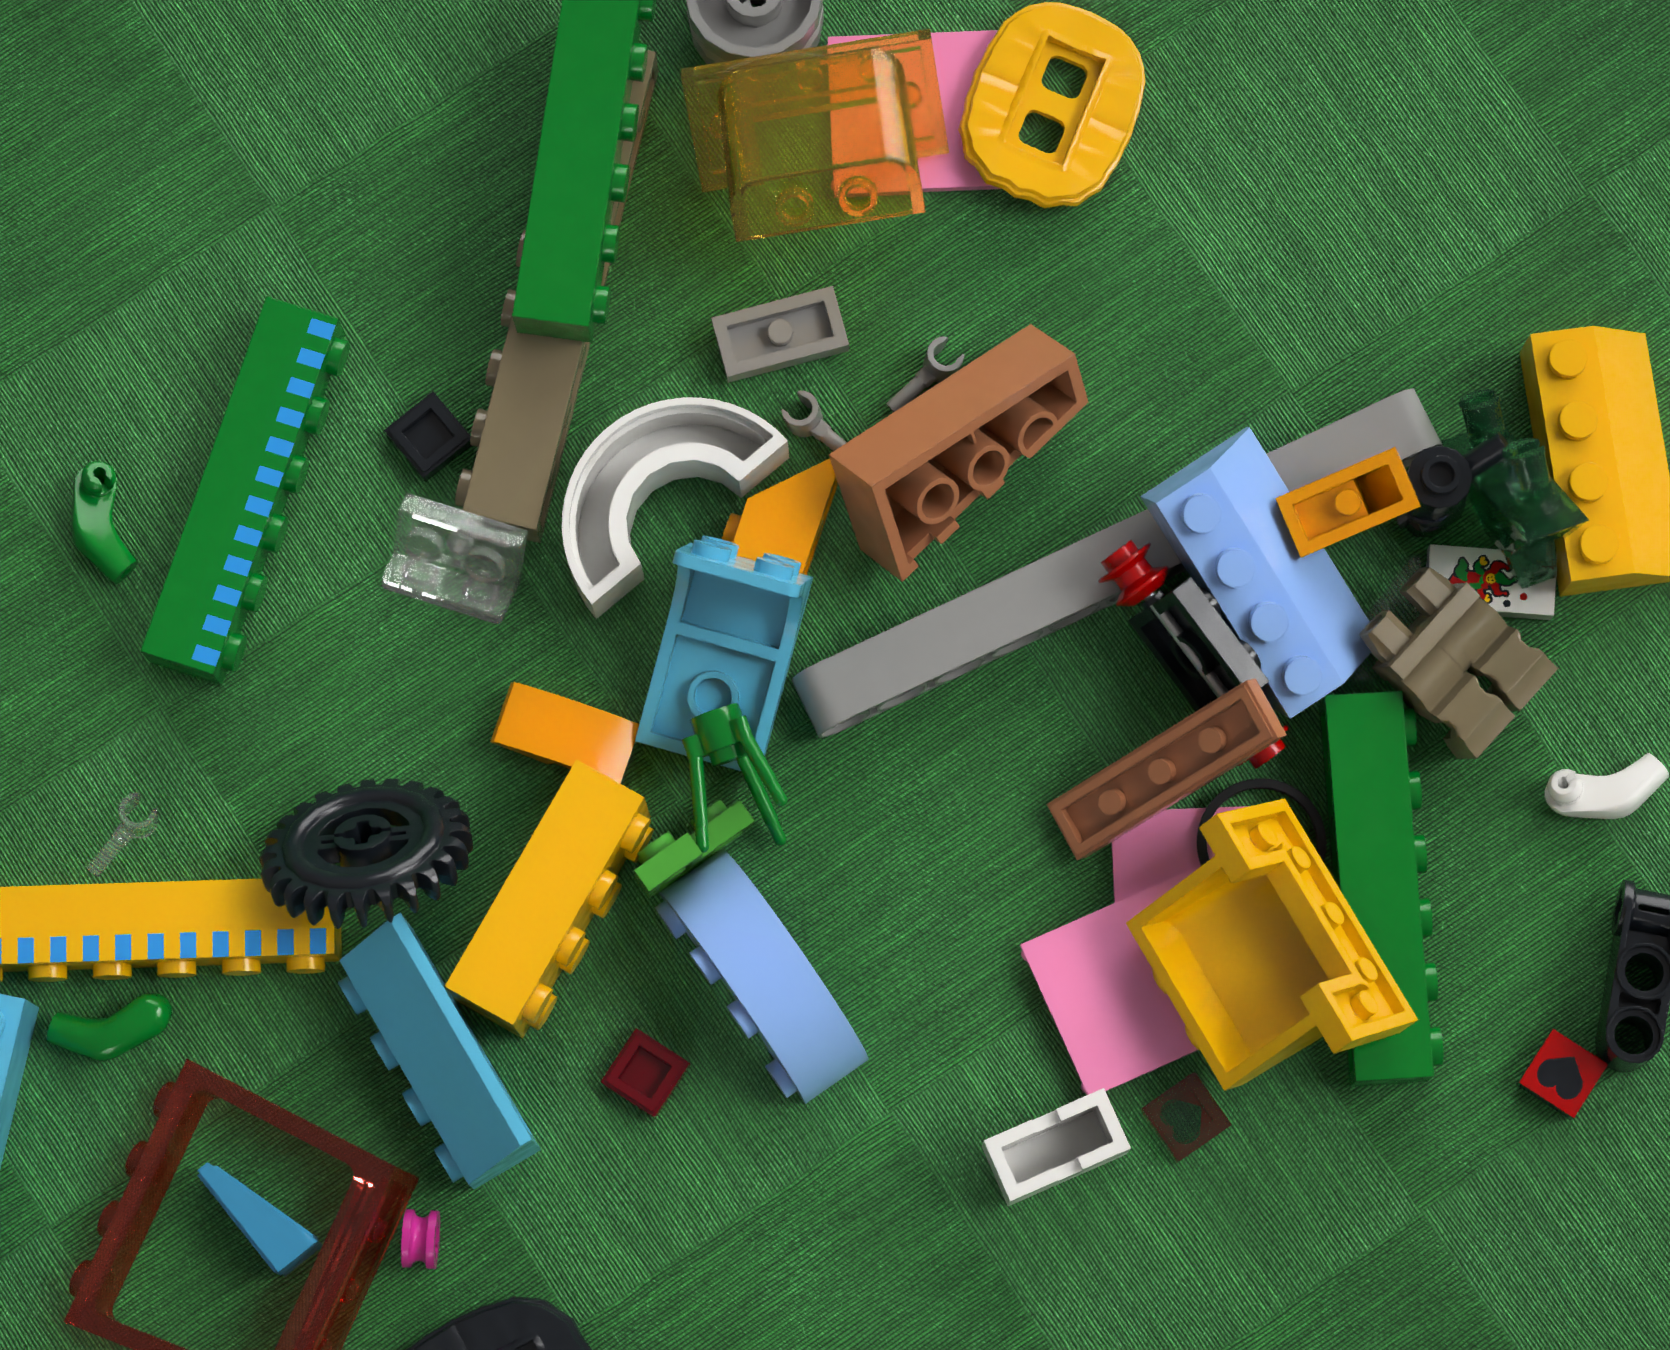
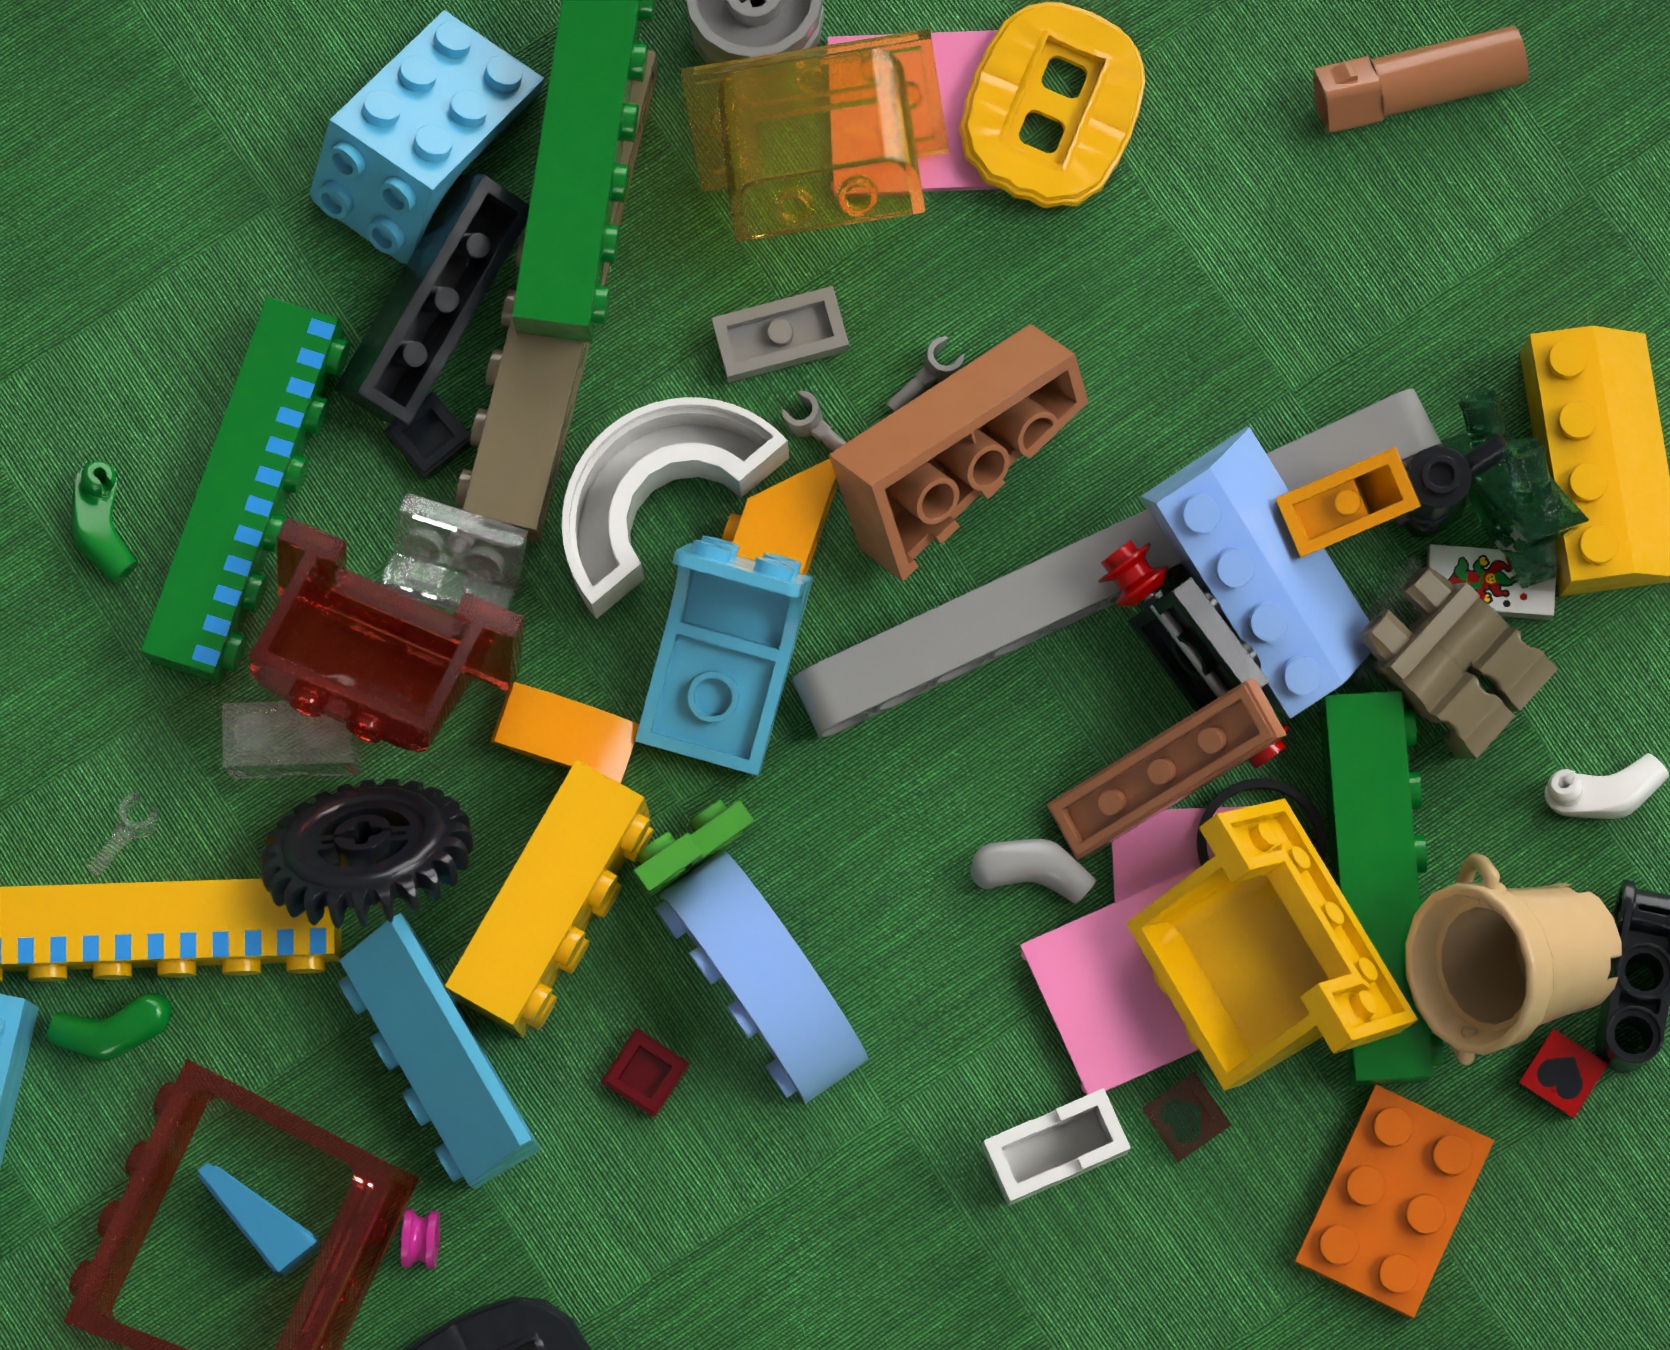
green plant [682,703,788,853] -> none
none -> clear brick [222,699,361,779]
none -> clear red windscreen [249,517,524,752]
none -> medium azure bracket [310,10,545,264]
none -> black brick [333,175,530,425]
none -> light grey arm [970,839,1097,904]
none -> orange plate [1293,1084,1495,1319]
none -> nougat piece [1313,25,1529,134]
none -> tan piece [1405,852,1622,1065]

